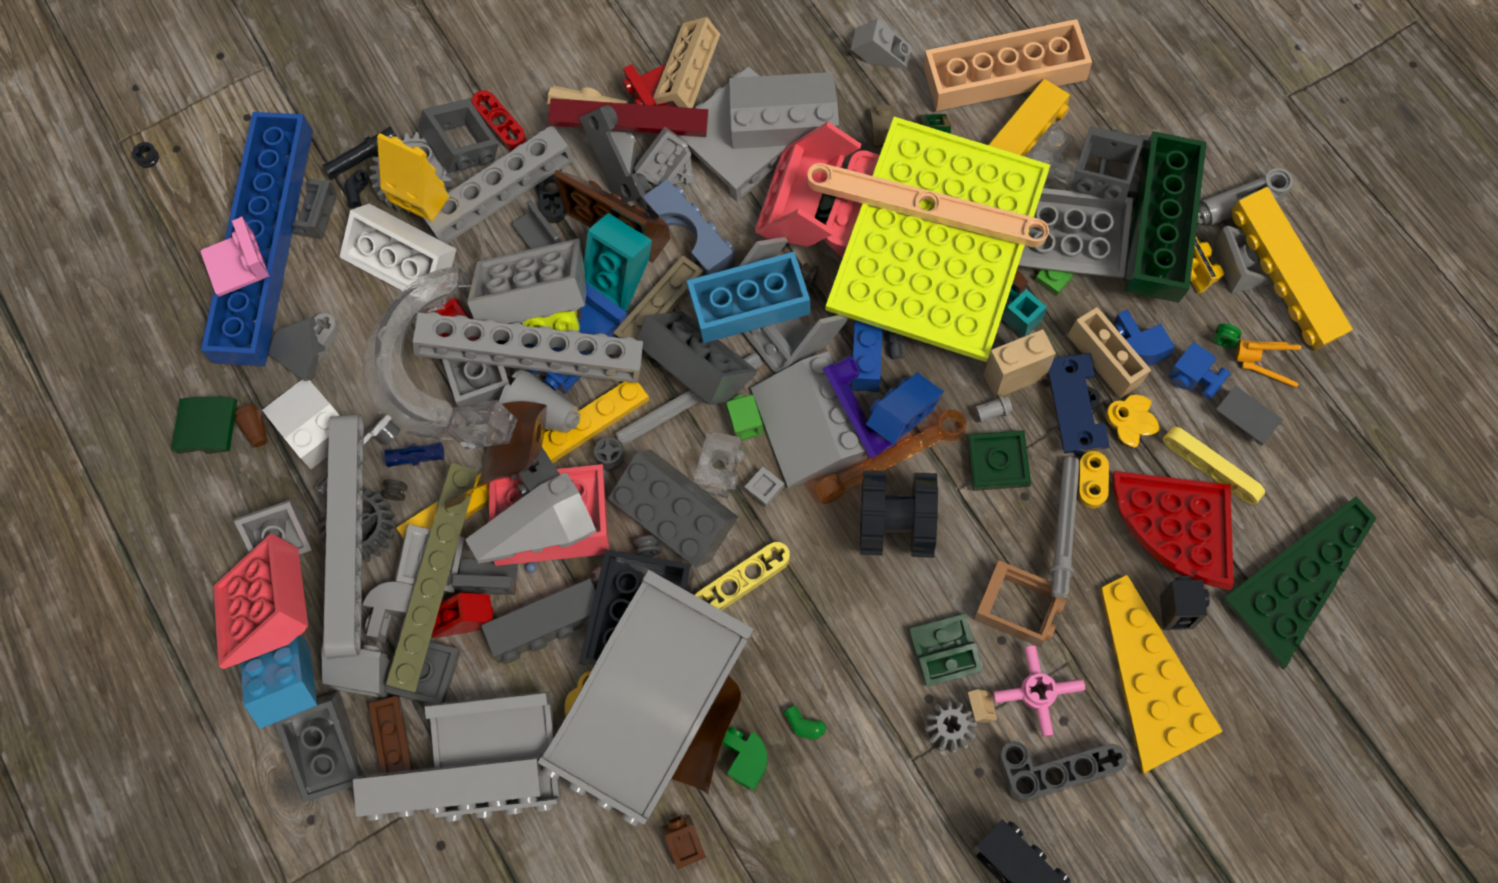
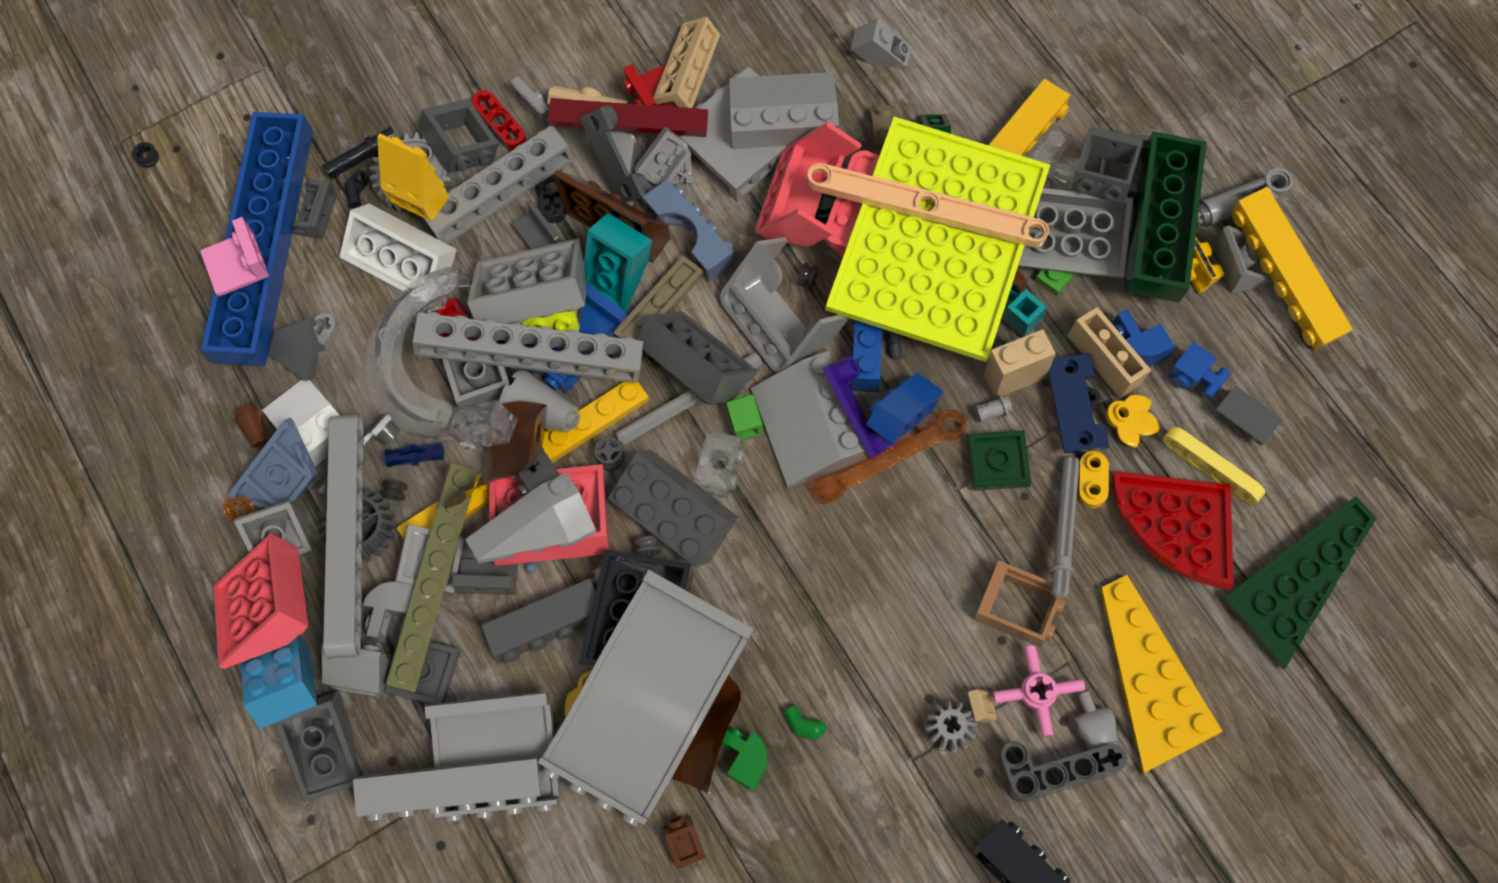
dark green slope [171,397,238,454] -> none
reddish brown plate [368,696,414,773] -> none
red slope [431,593,493,638] -> none
dark azure brick [687,252,810,343] -> none
light yellow beam [695,542,790,611] -> none
light grey plate [744,466,785,508] -> none
black piece [860,471,938,558] -> none
dark green slope [908,613,984,687] -> none
light nougat brick [923,19,1092,111] -> none
black brick [1160,576,1210,630] -> none
green bush [1213,324,1242,348] -> none
light orange plant [1236,339,1302,387] -> none
none -> clear orange bush [223,496,254,523]
none -> sand blue wing [227,418,318,508]
none -> light grey plate [511,76,549,128]
none -> light grey piece [1073,691,1119,750]

